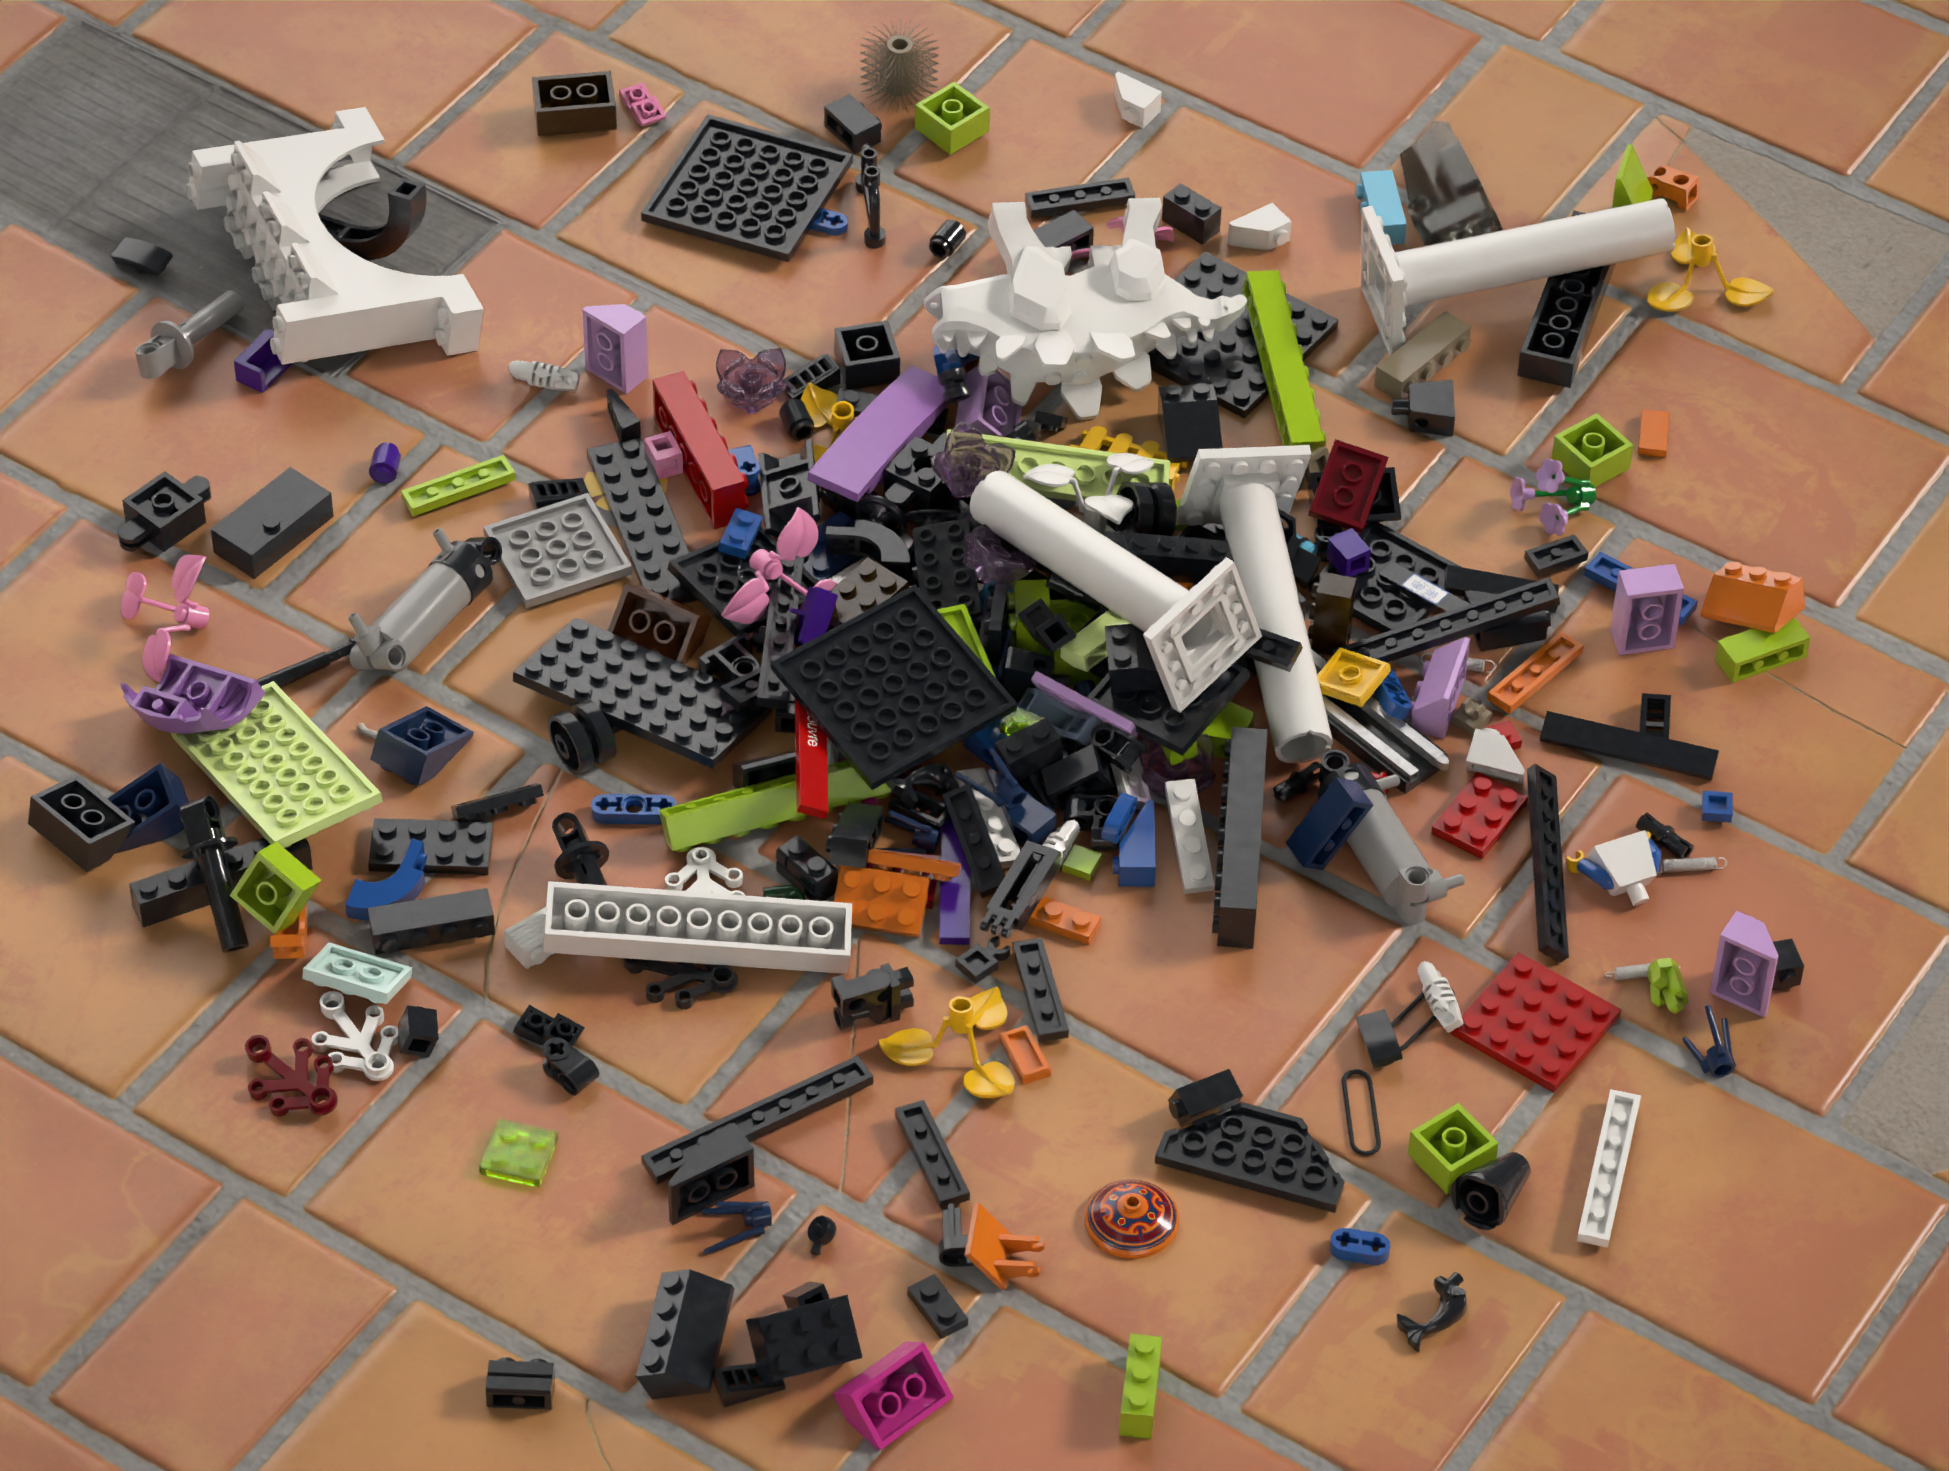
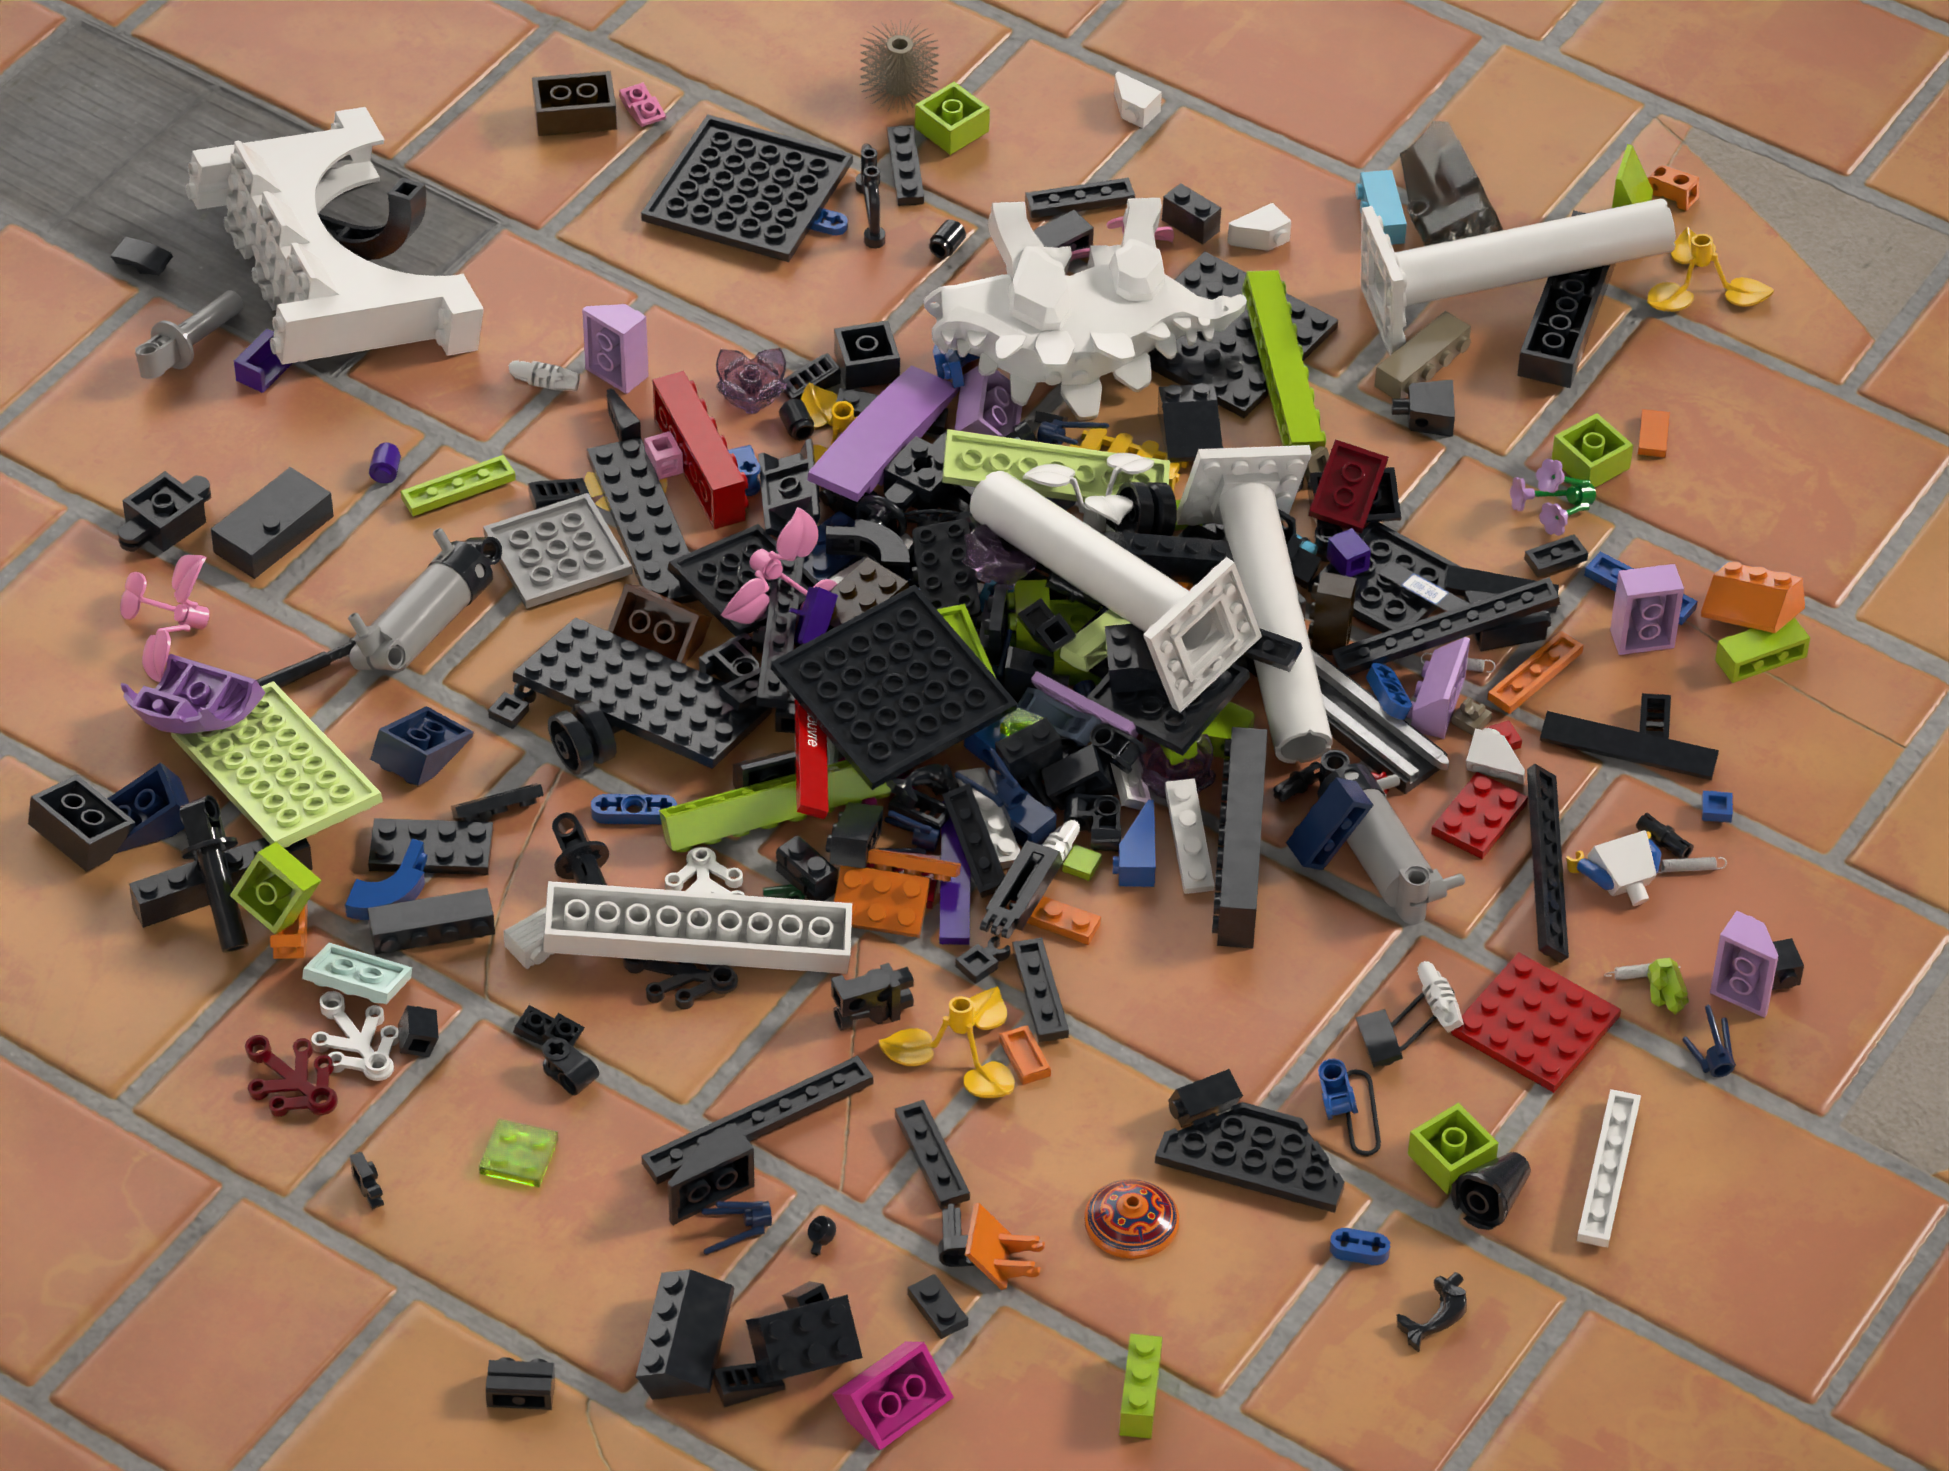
white leg [356,723,378,739] -> none
blue plate [718,508,763,559] -> none
black brick [824,94,882,155] -> none
brick [931,421,1016,498] -> none
black wheel [937,368,972,404] -> none
blue beam [1101,792,1137,844] -> none
yellow tile [1317,647,1391,707] -> none
none -> black plate [350,1151,384,1210]
none -> black plate [488,683,537,729]
none -> plate [887,125,924,206]
none -> dark blue plant [1037,419,1109,445]
none -> blue piece [1318,1058,1358,1120]

